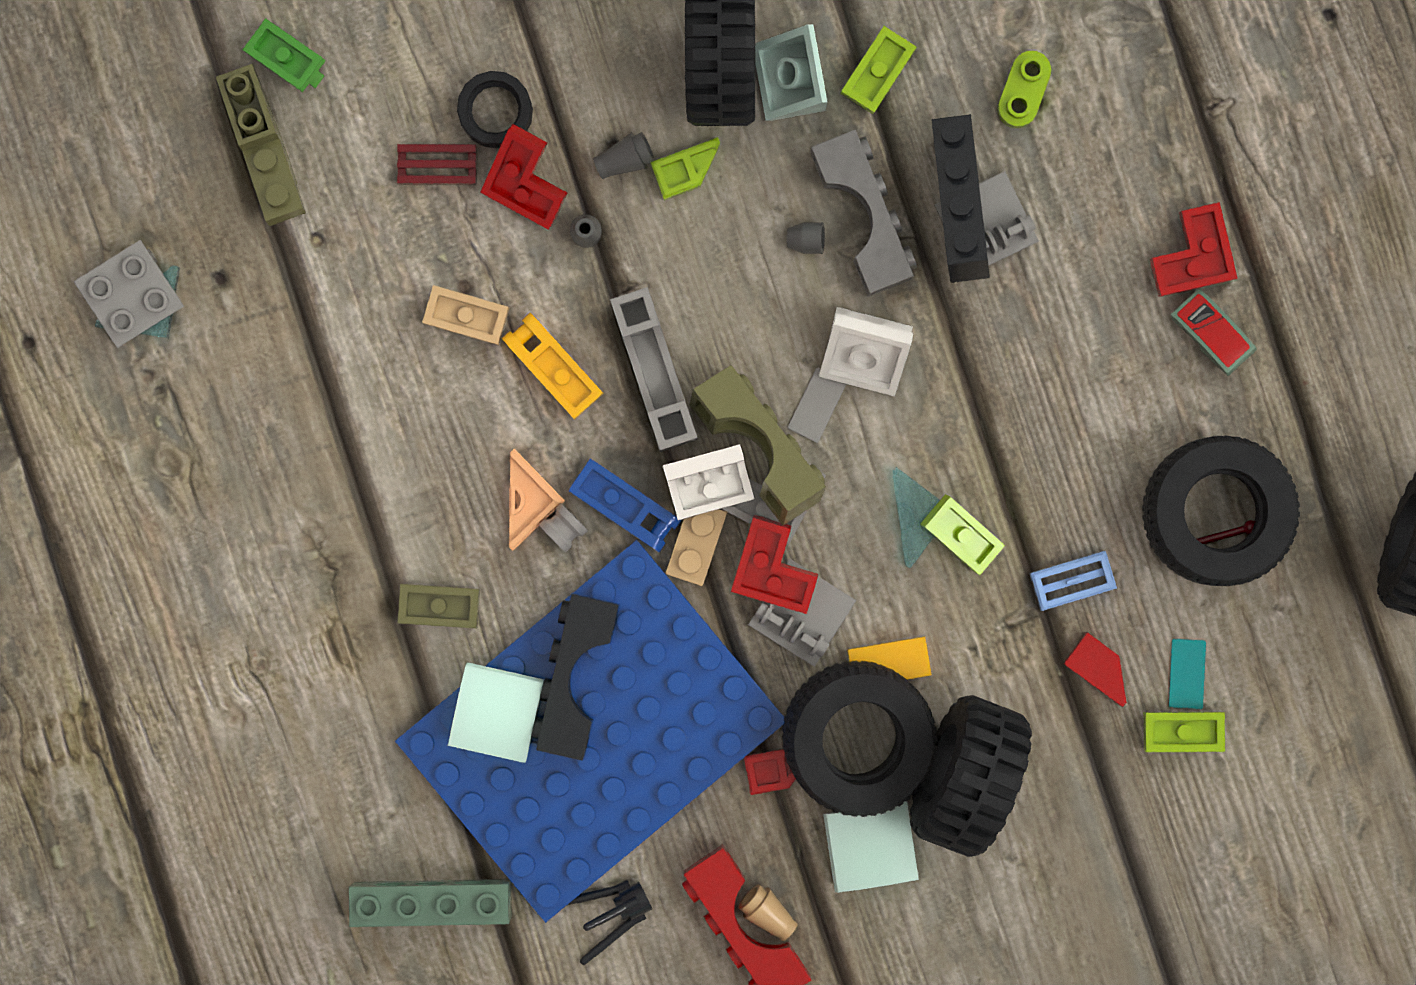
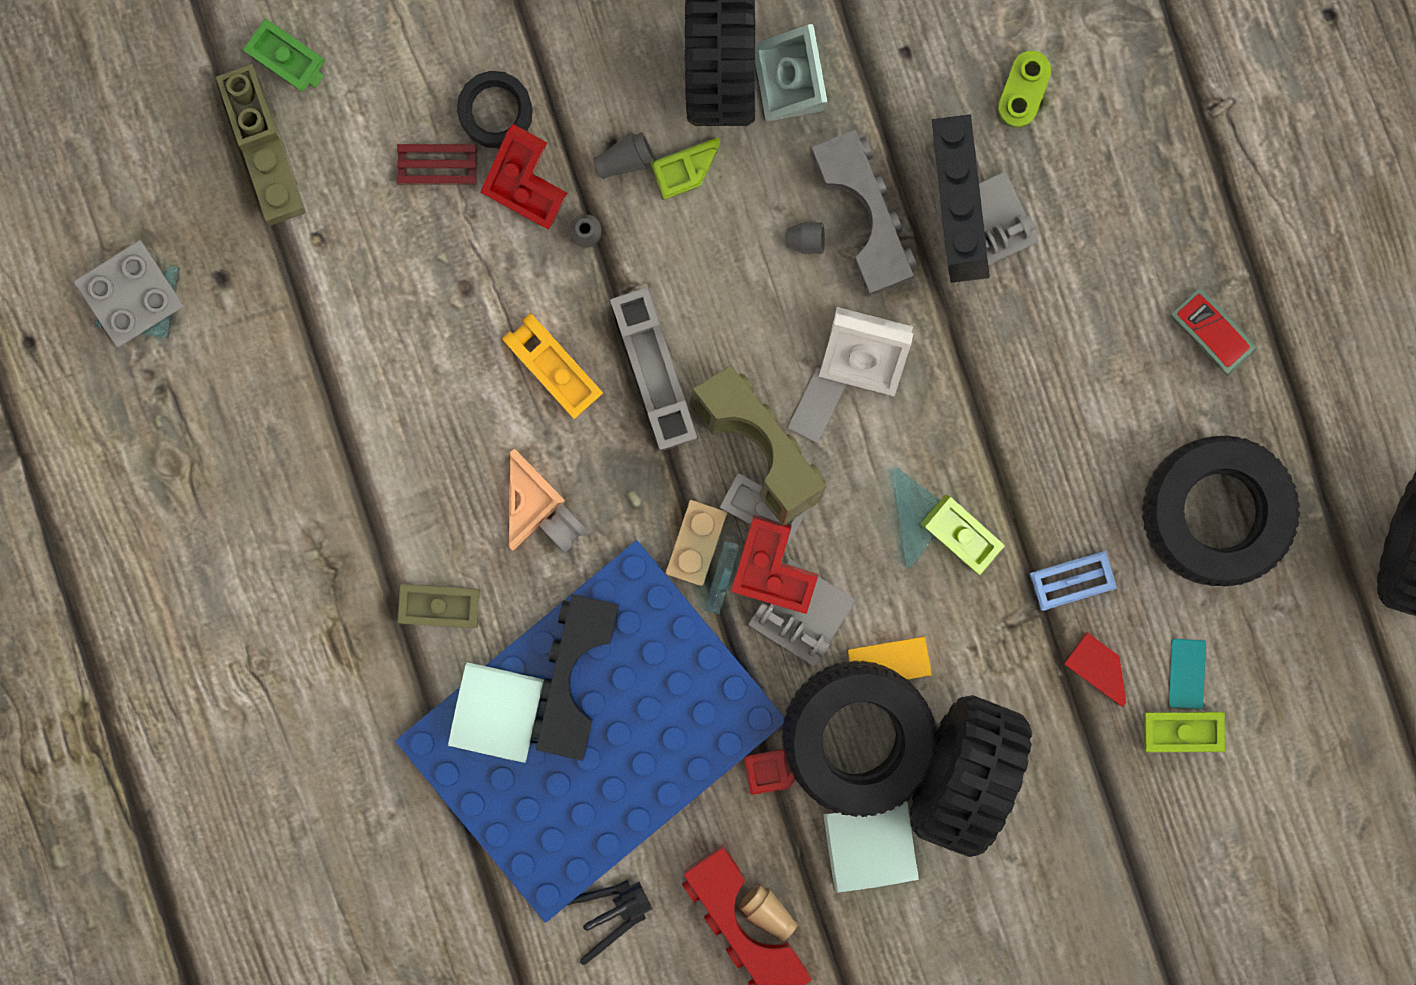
sand green brick [349,879,512,927] -> none
tan plate [422,285,510,346] -> none
blue plate [568,458,681,552] -> none
white bracket [663,444,754,520] -> none
lime plate [841,26,917,115] -> none
red plate [1150,202,1238,297] -> none
dark red hinge [1196,520,1255,544] -> none
none -> clear light blue tile [704,541,739,614]

